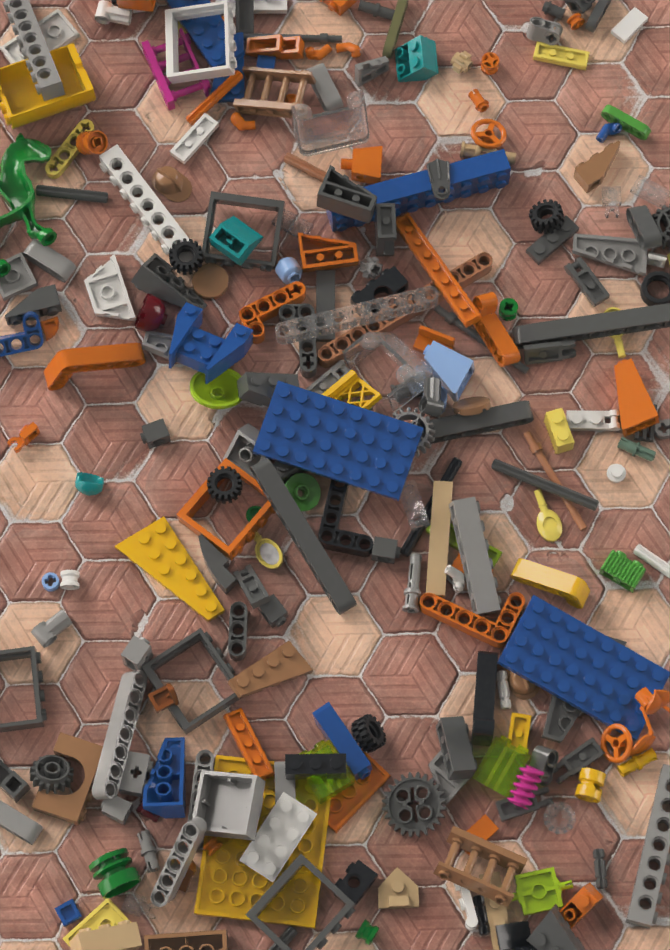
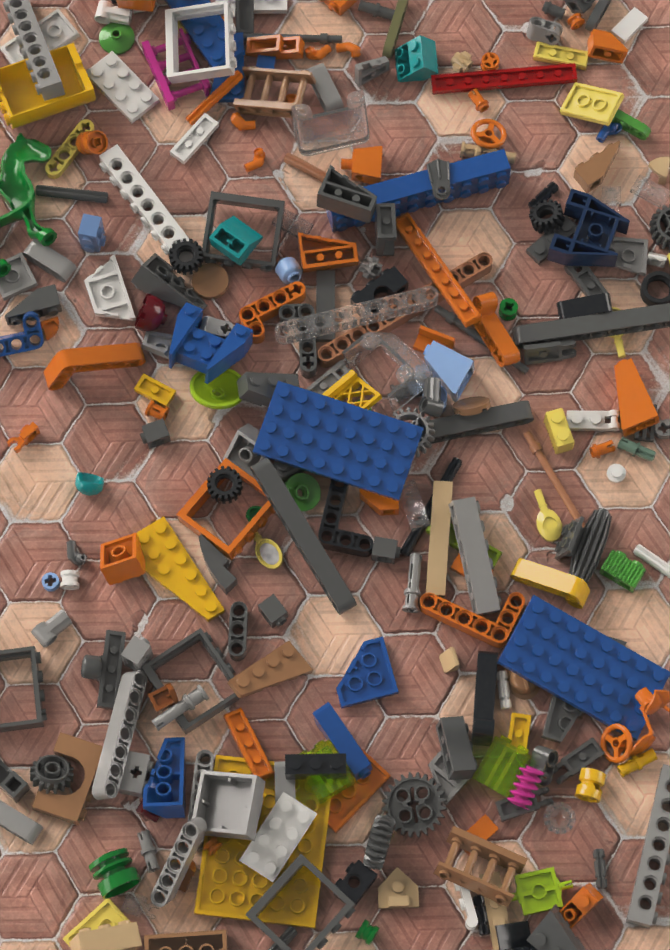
blue tile [54,899,82,927] -> none
light grey brick [101,796,134,825] -> none
medium nougat piece [151,166,192,202] -> none
dark grey plate [233,564,271,609] -> none
black tyre [351,714,386,753] -> none
white arm [445,565,465,593] -> none
dark grey axle [491,459,599,511] -> none
dark grey beam [626,205,662,250] -> none
none -> dark grey arm [66,540,87,566]
none -> medium blue brick [78,213,106,253]
none -> dark grey plate [81,630,126,710]
none -> white plate [86,51,160,123]
none -> bright green dish [99,22,135,55]
none -> orange slope [100,533,145,585]
none -> yellow plate [134,373,176,407]
none -> orange bush [145,400,170,421]
none -> light grey pin [151,684,209,731]
none -> light grey piece [200,316,234,339]
none -> orange arm [244,148,266,173]
none -> blue plate [336,636,399,709]
none -> orange slope [359,488,399,516]
none -> dark grey gear [363,815,395,870]
none -> red plate [431,63,577,95]
none -> tan slope [439,647,460,673]
none -> black axle [528,182,559,209]
none -> dark blue wedge [547,189,630,267]
none -> dark grey plate [554,508,612,583]
none -> black beam [556,293,613,319]
none -> light yellow tile [560,82,624,126]
none -> orange slope [587,29,628,64]
none -> orange pin [589,440,615,459]
none -> tan tile [648,157,670,185]

